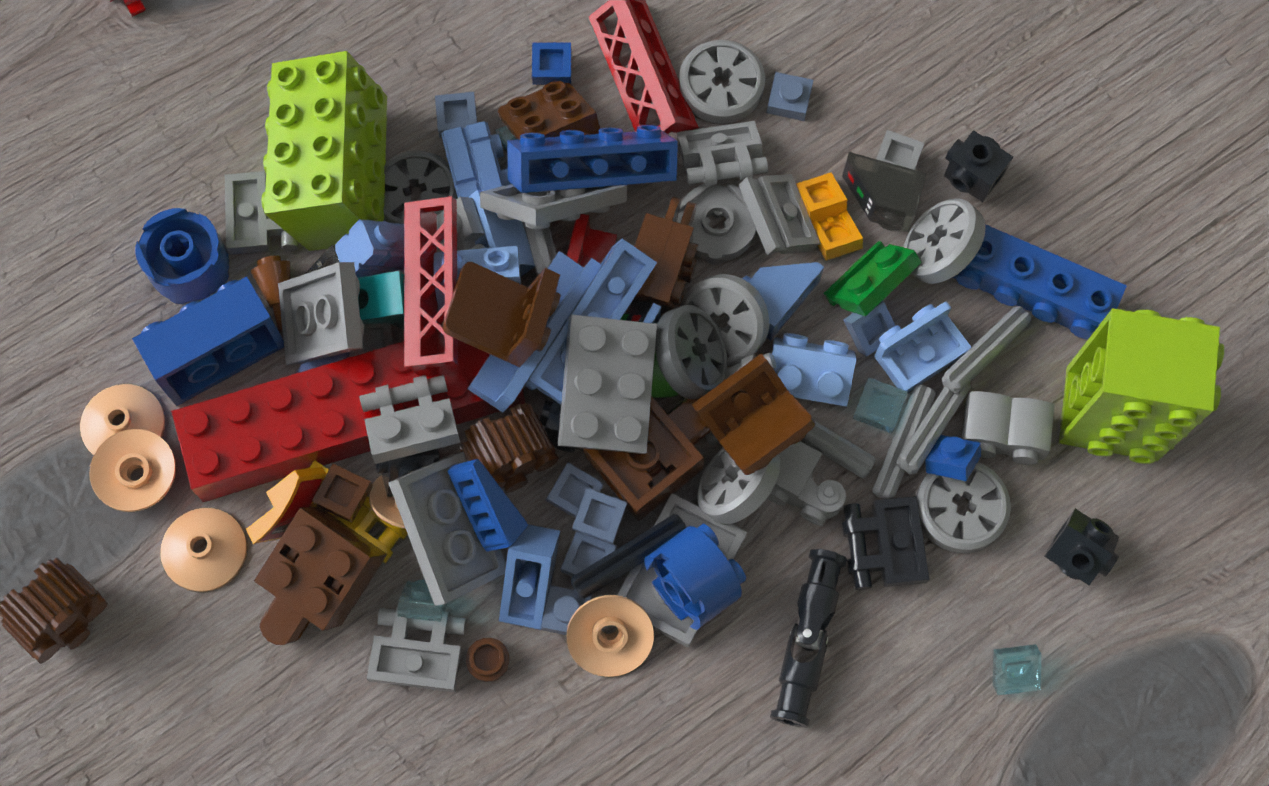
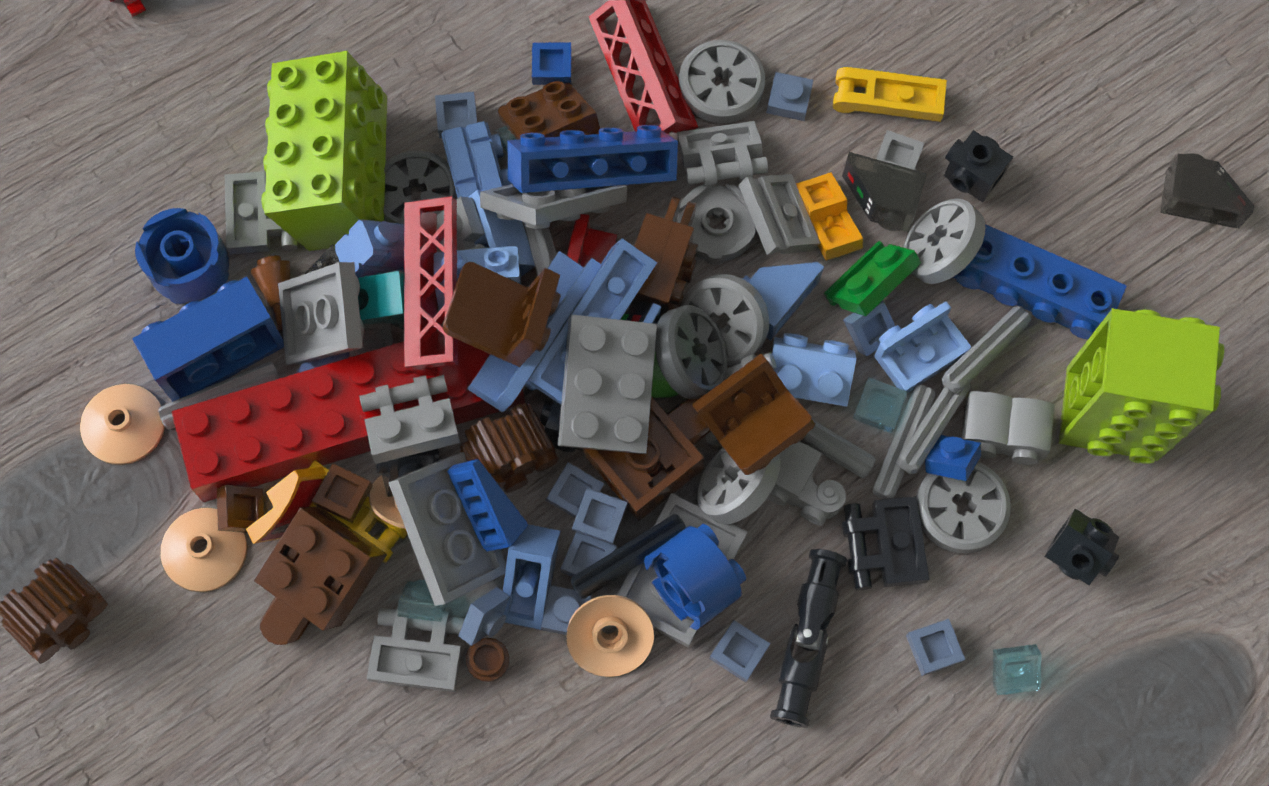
light nougat dish [89,429,176,512] -> none
none -> light grey axle [158,362,280,429]
none -> reddish brown plate [217,485,264,533]
none -> sand blue plate [459,587,510,646]
none -> sand blue plate [709,620,770,683]
none -> yellow plate [833,67,947,122]
none -> sand blue plate [906,619,965,676]
none -> clear smoke slope [1160,153,1254,229]

